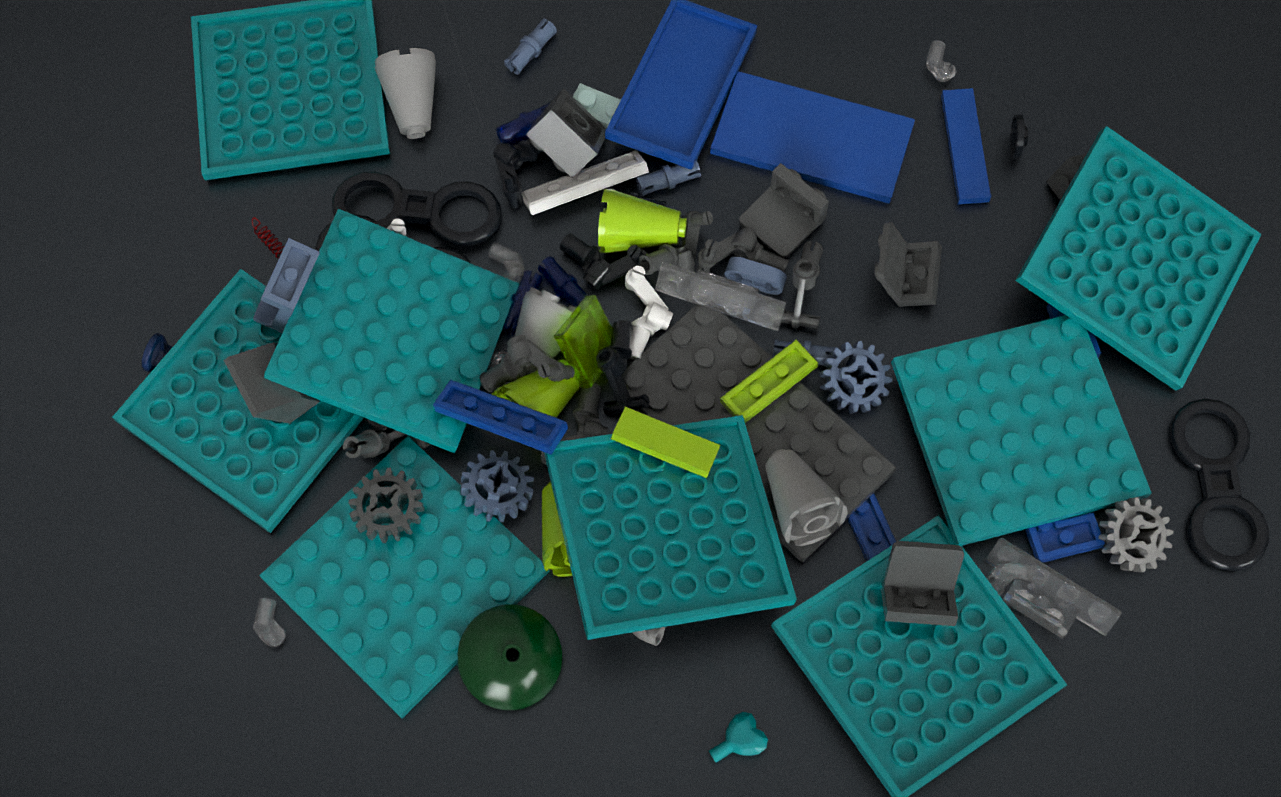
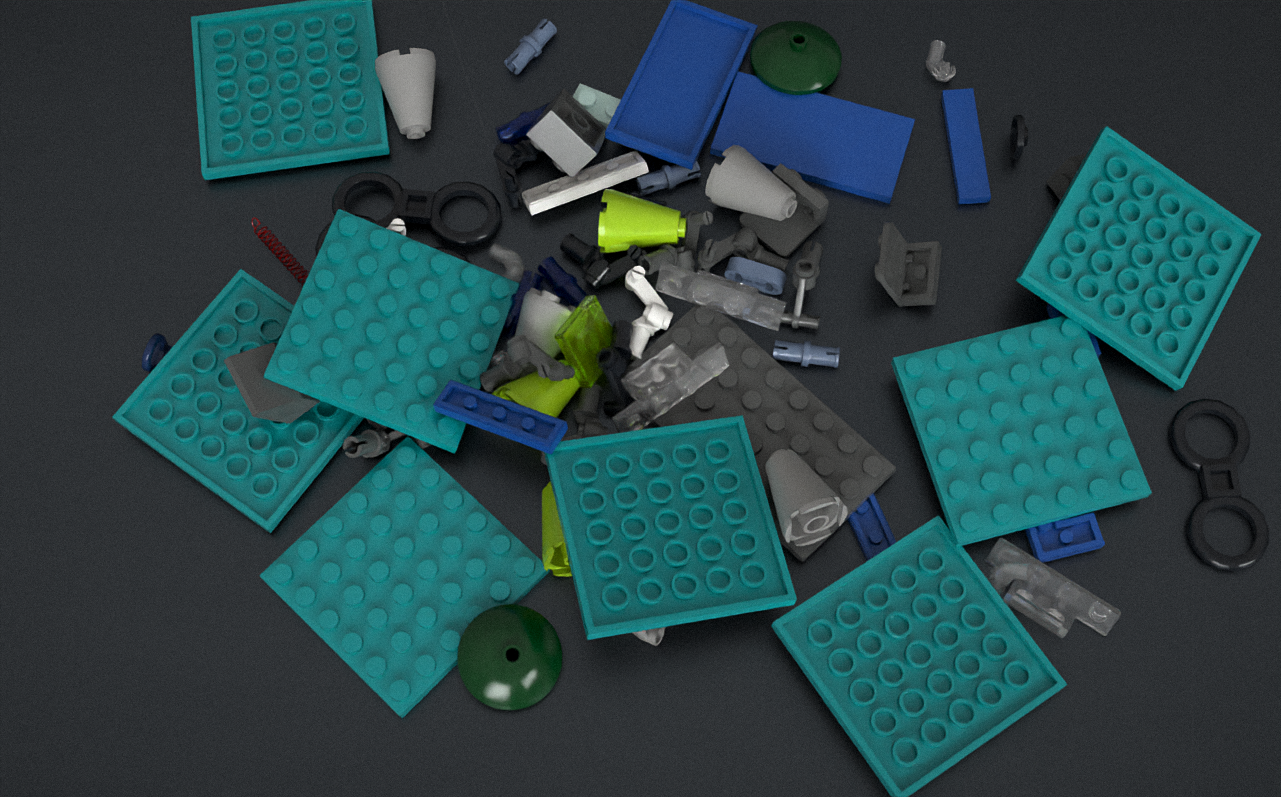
sand blue panel [253,238,320,333] -> none
clear arm [253,598,286,647] -> none
dark grey gear [348,468,425,543] -> none
sand blue gear [460,450,534,522] -> none
lime tile [611,407,720,478] -> none
teal rock [709,712,768,763] -> none
lime tile [720,340,818,423] -> none
sand blue gear [819,341,892,414] -> none
dark grey bracket [881,541,964,626] -> none
light grey gear [1098,497,1173,572] -> none
none -> clear bracket [612,342,729,433]
none -> light grey cone [705,145,797,221]
none -> dark green dish [750,21,842,95]

